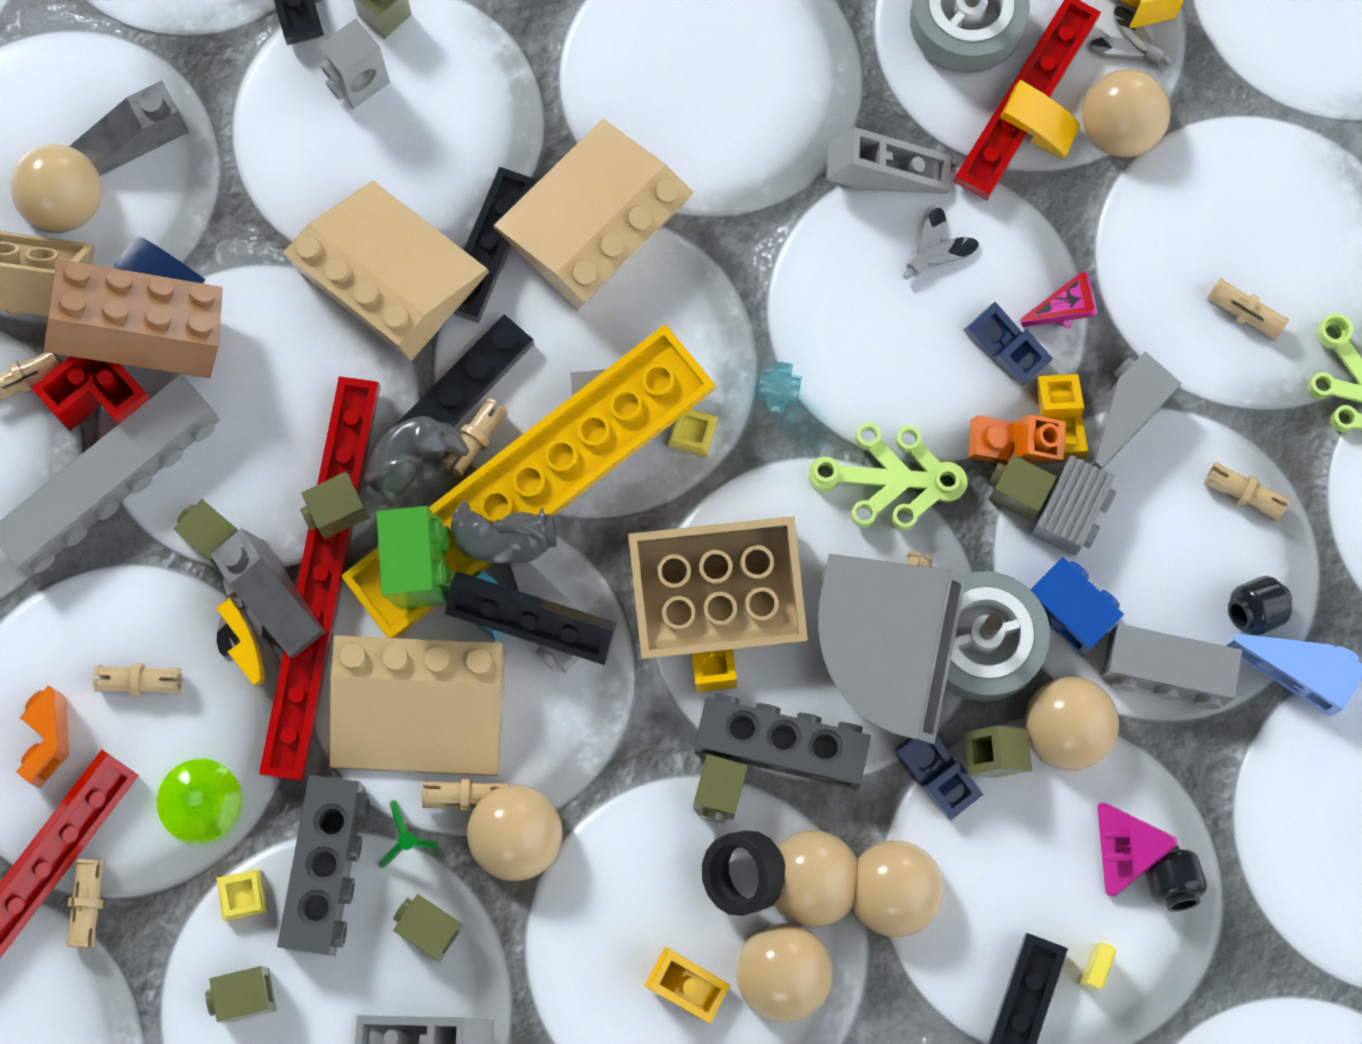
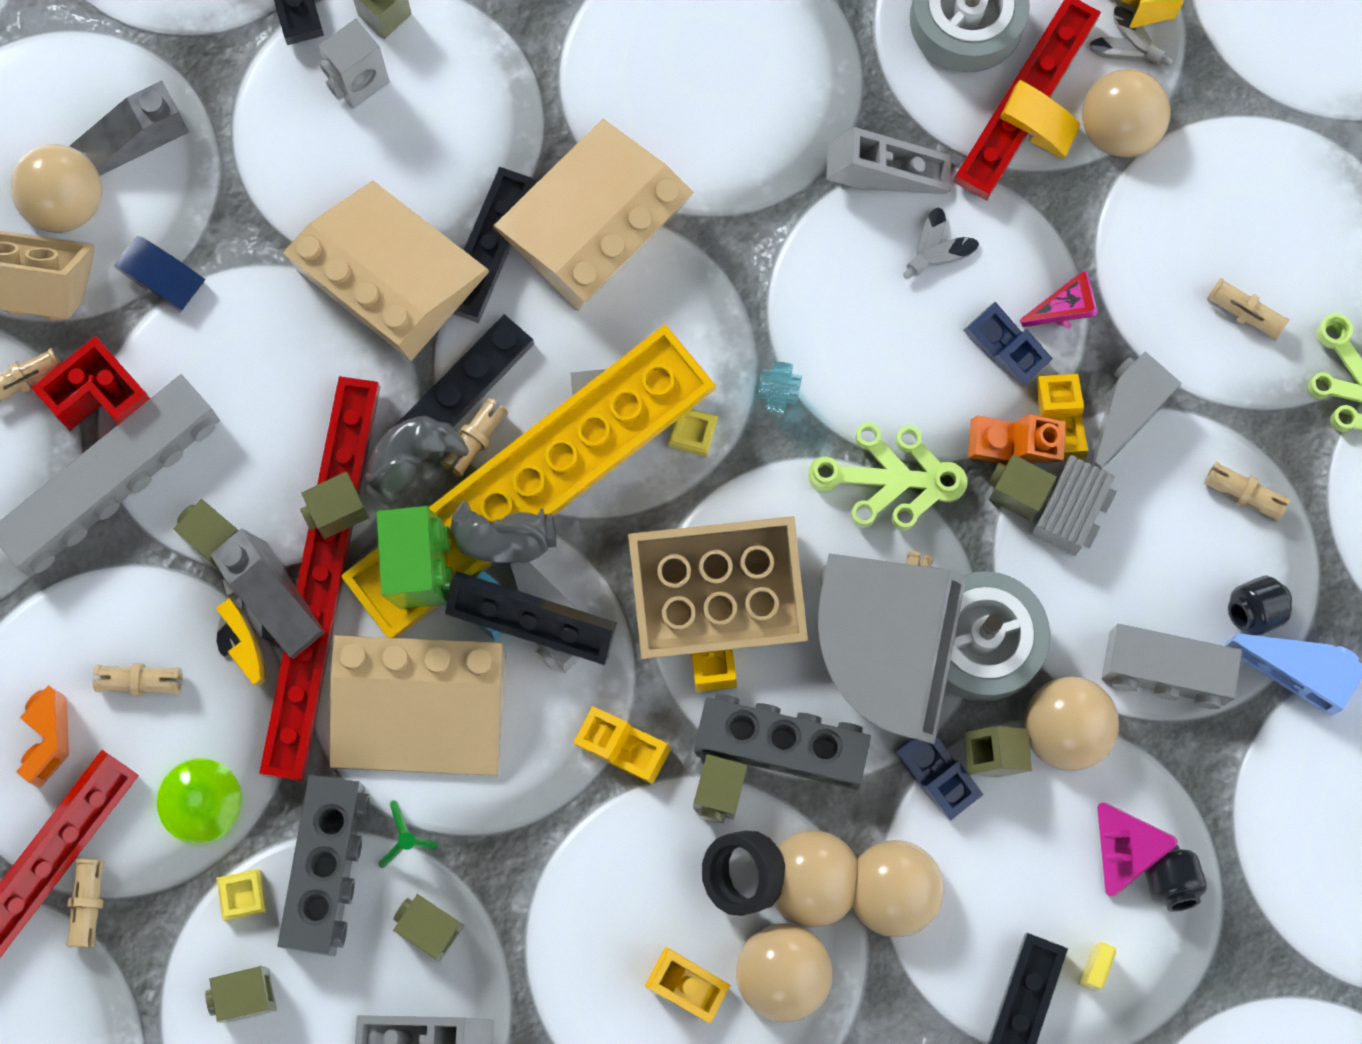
medium nougat brick [43,259,223,378] -> none
tan pin [422,779,509,813] -> none
tan piece [467,785,563,881] -> none
blue brick [1030,557,1124,657] -> none
none -> yellow slope [573,706,672,785]

